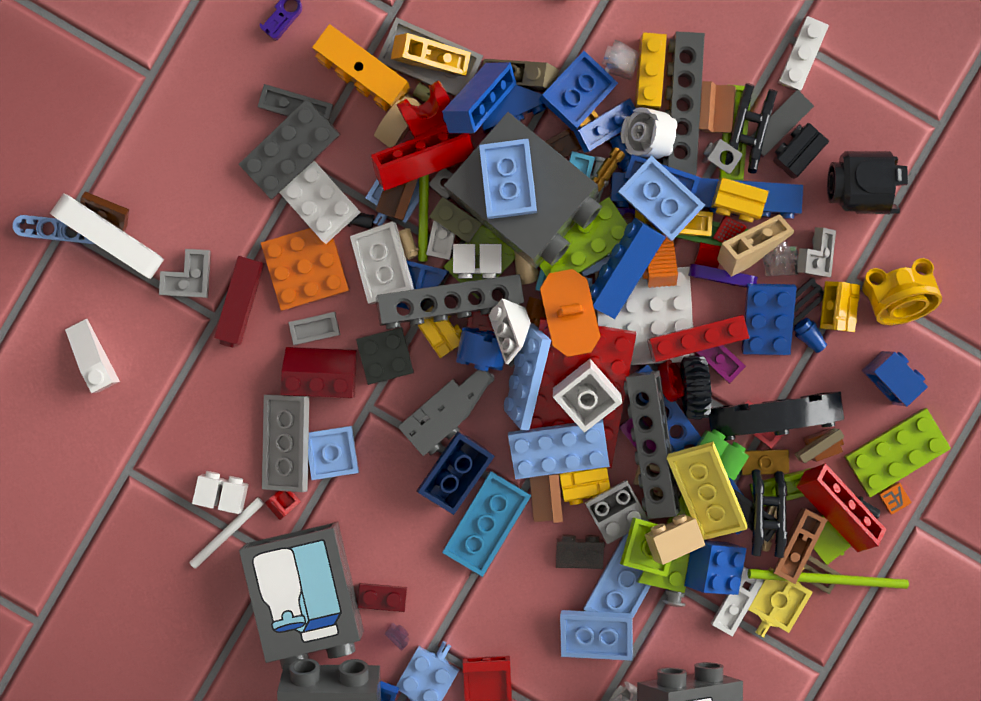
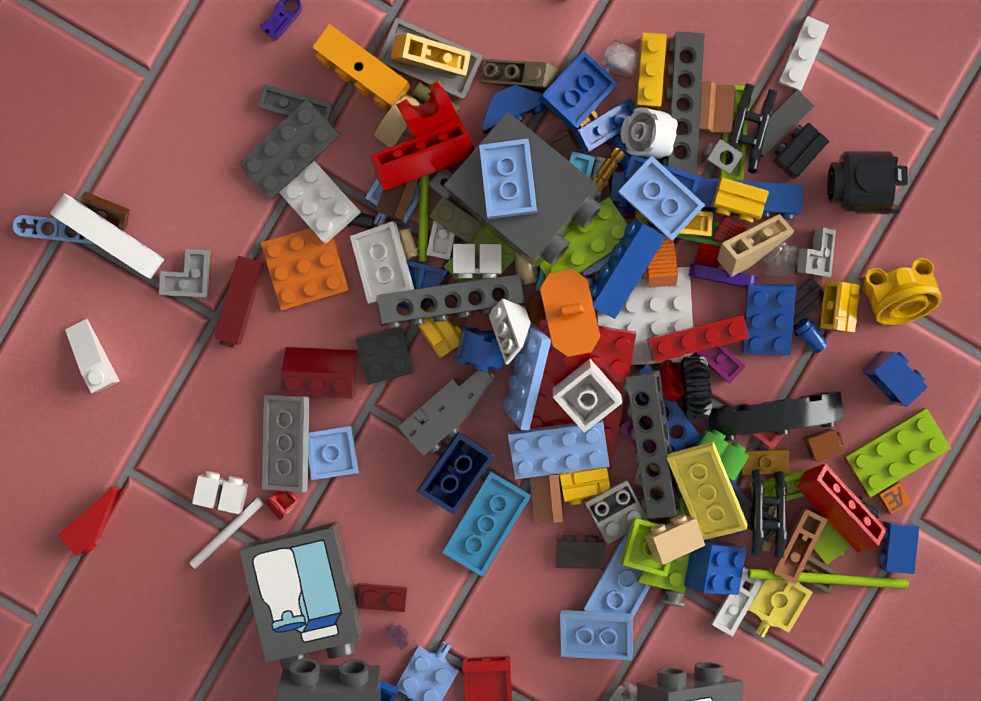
light grey tile [288,312,341,345] -> none
blue brick [442,62,517,133] -> none
dark tan tile [795,428,844,463] -> none
none -> red slope [58,486,120,557]
none -> blue brick [877,521,919,574]

